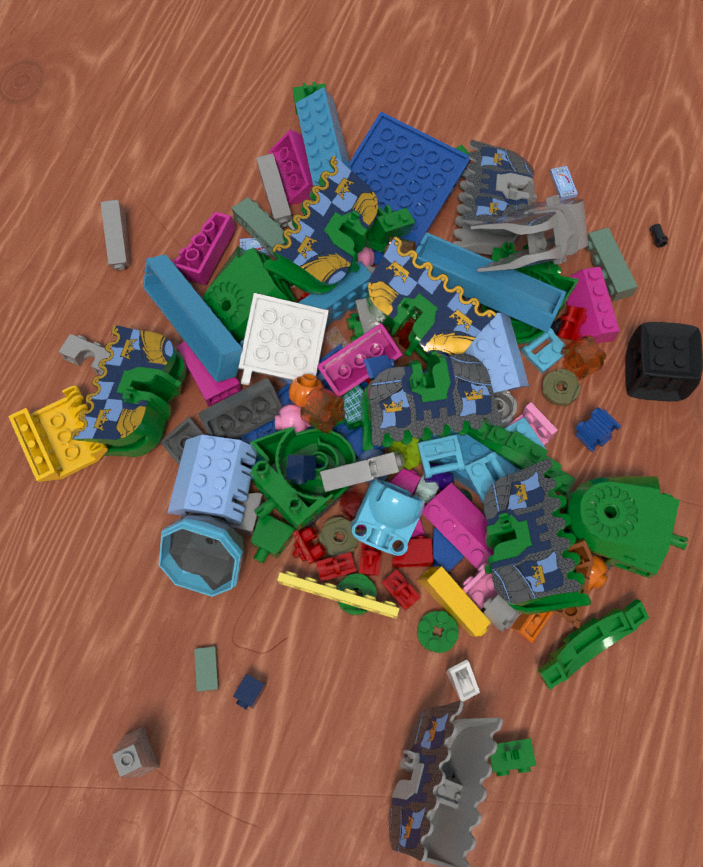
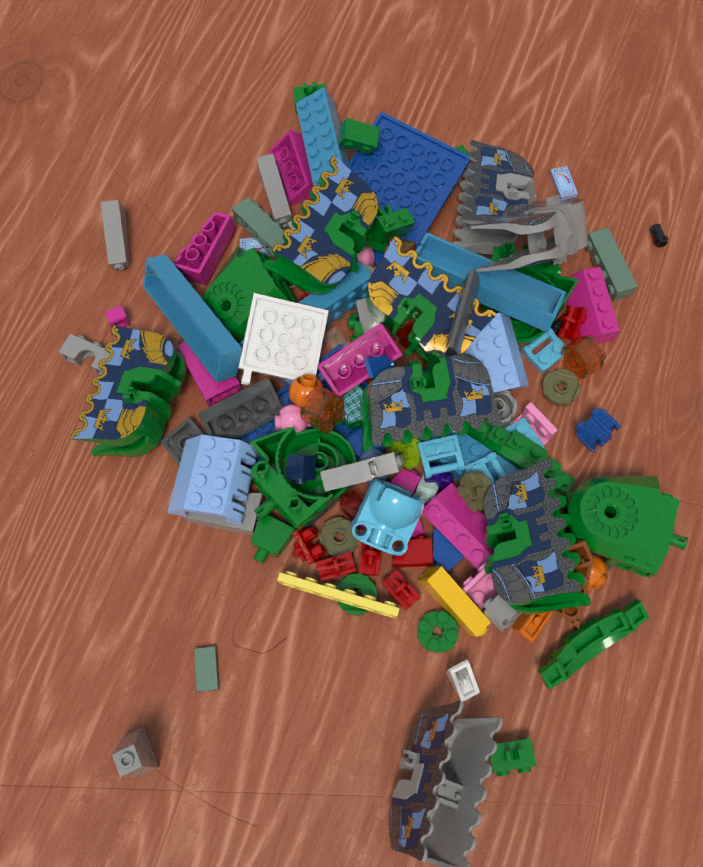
yellow slope [8,385,108,482] -> none
rock [159,515,244,597] -> none
dark blue brick [233,673,266,710] -> none
black piece [625,322,703,402] -> none
none -> dark pink slope [105,306,131,328]
none -> green brick [338,118,380,154]
none -> dark grey slope [443,270,480,357]
none -> olive plate [457,470,492,512]

